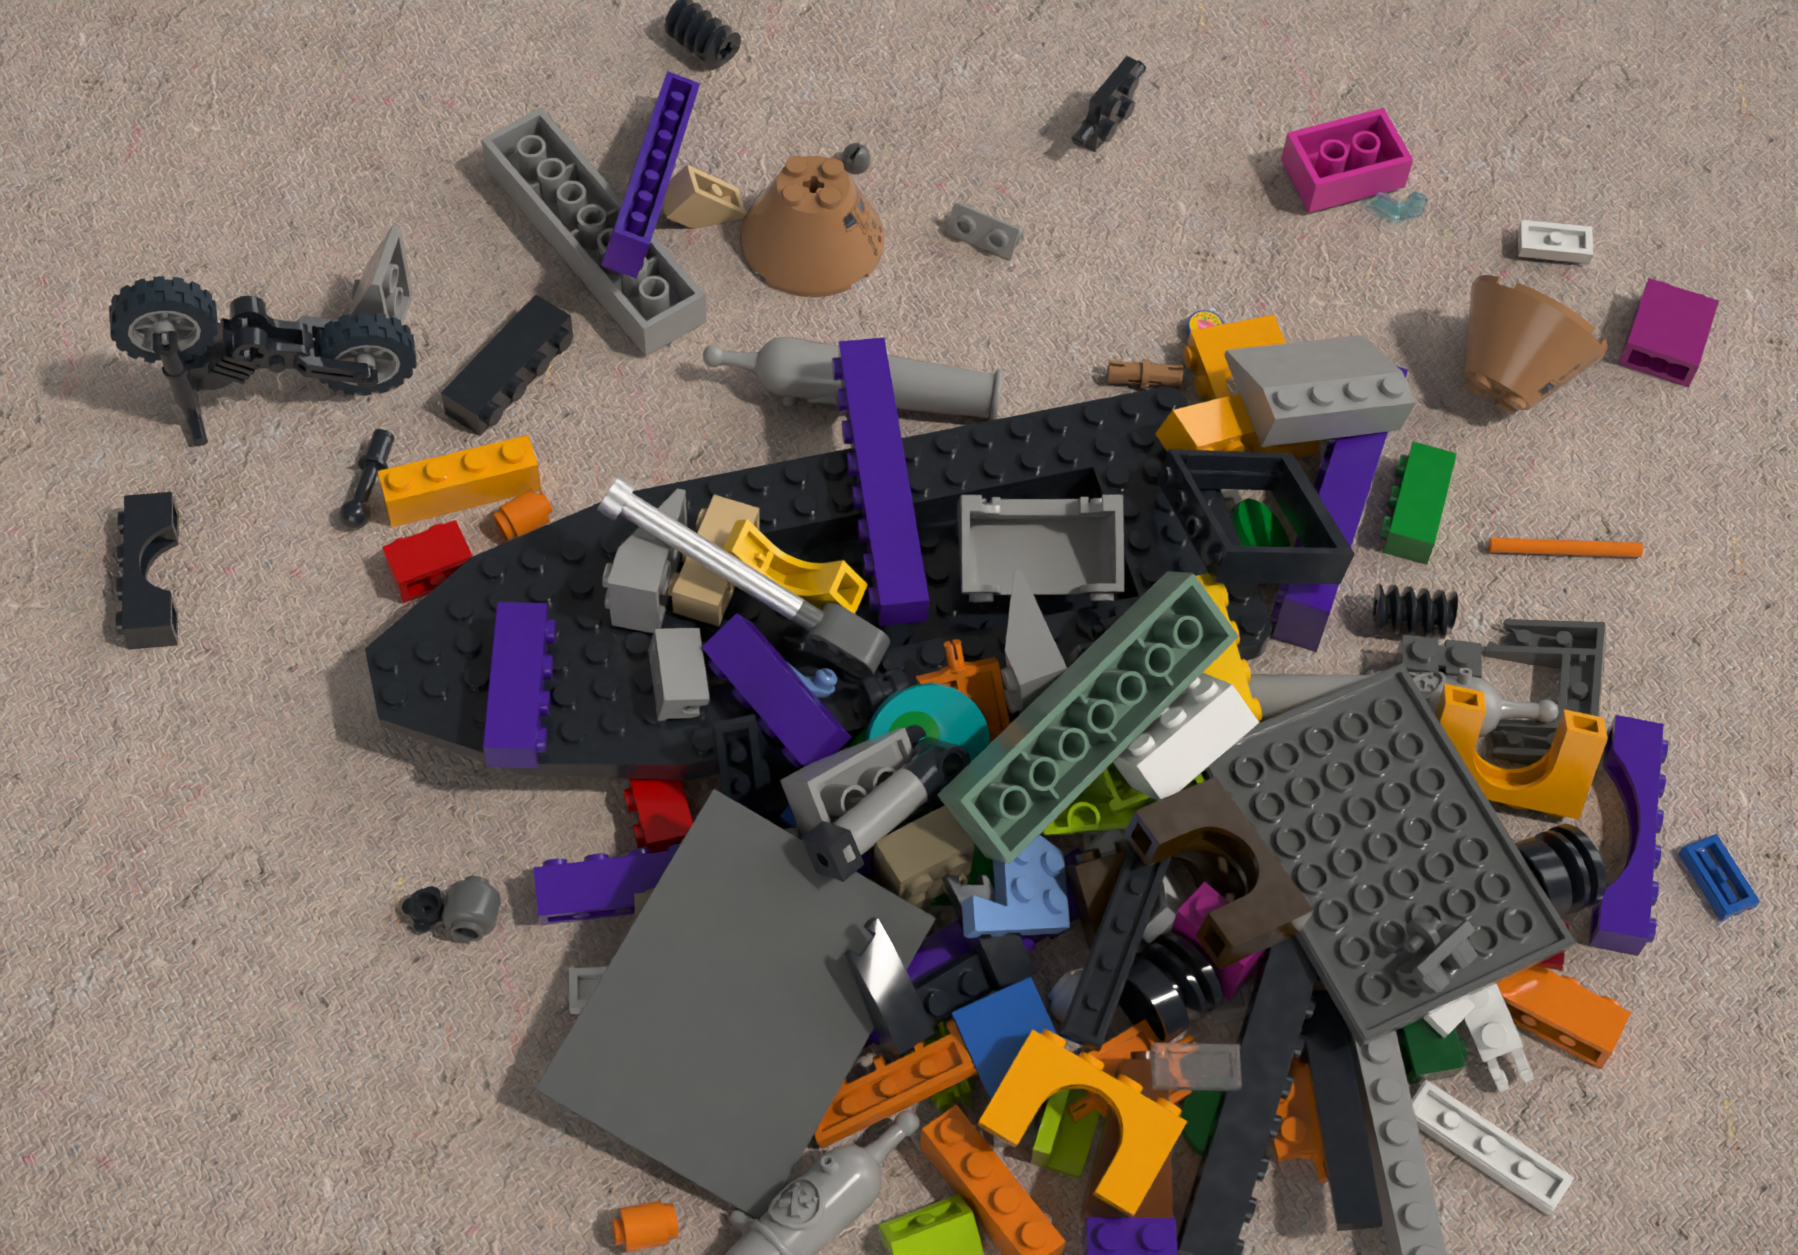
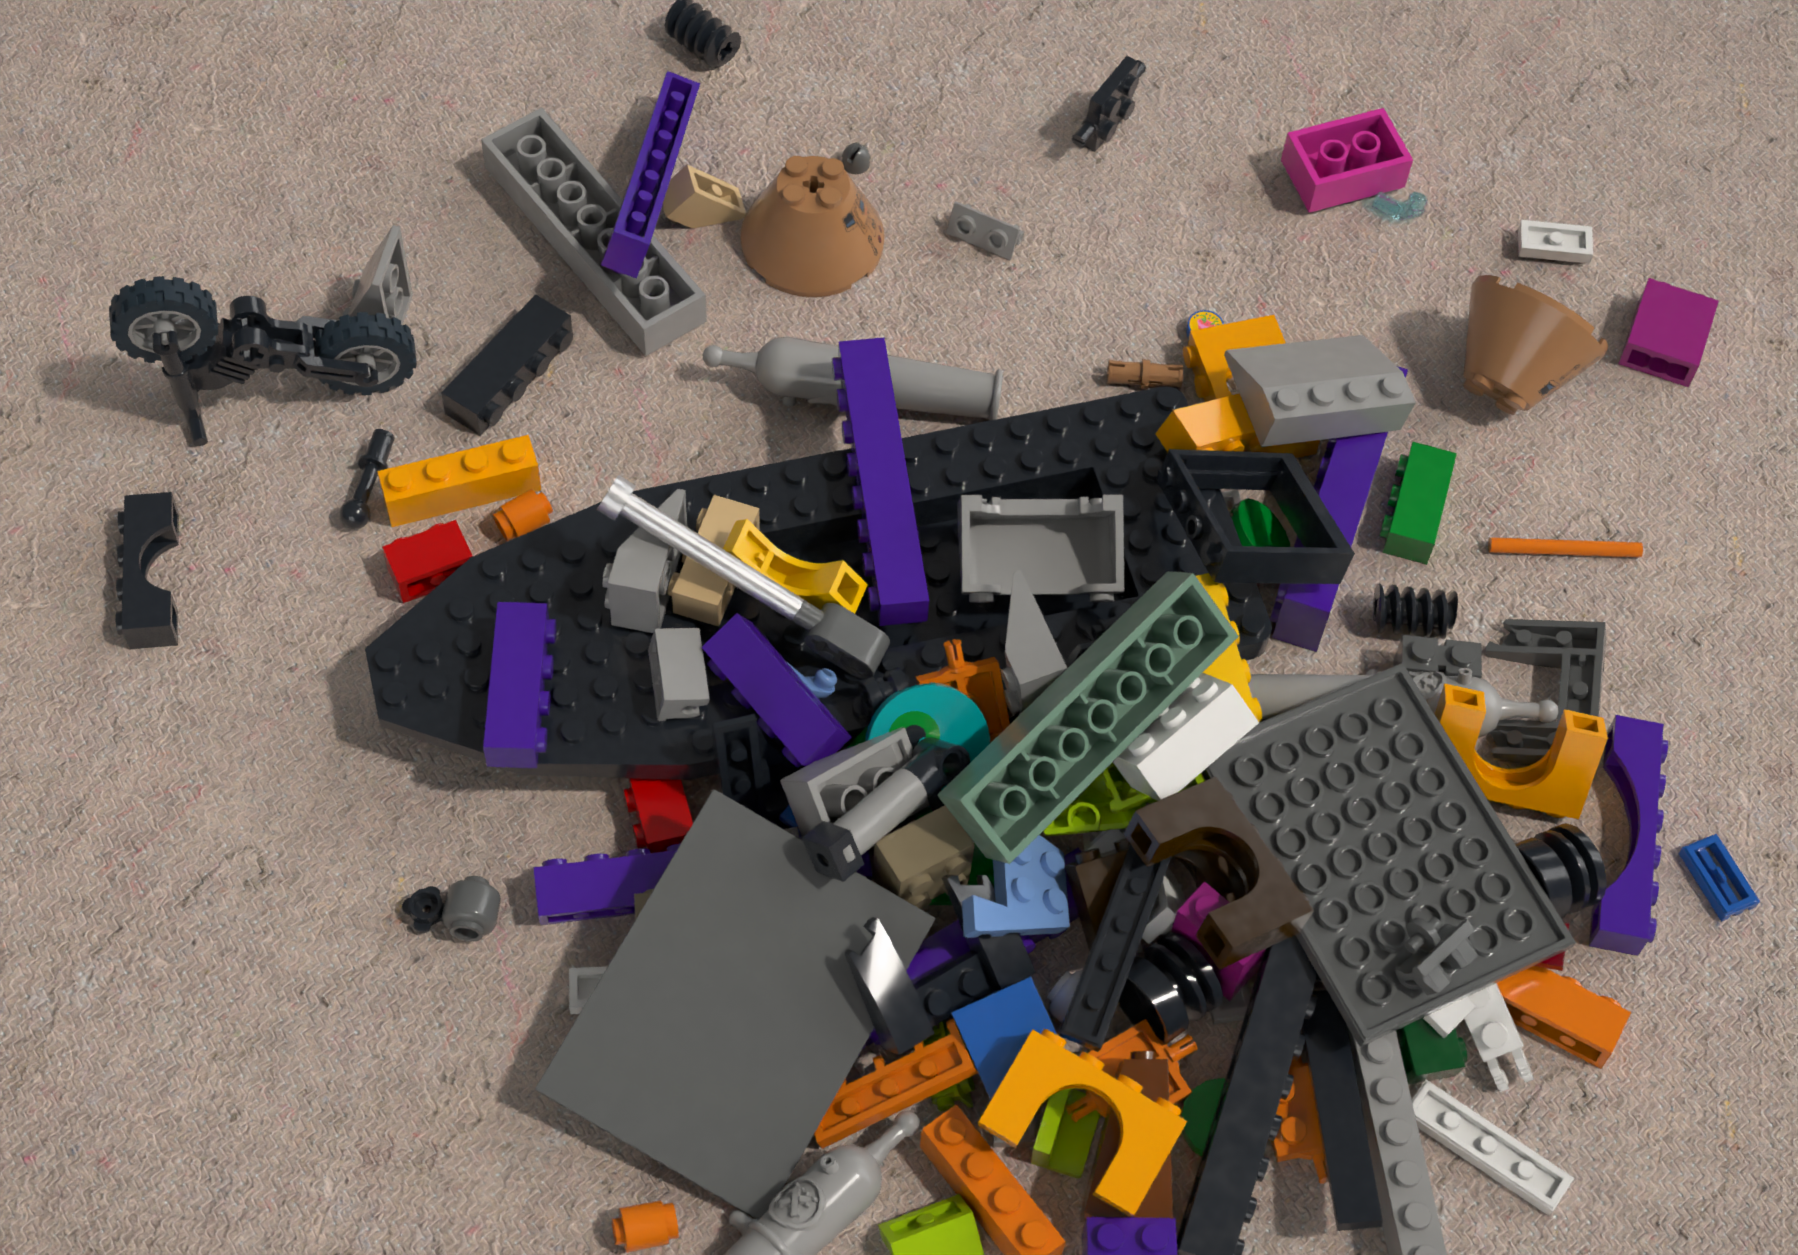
clear tile [1150,1043,1242,1091] -> none

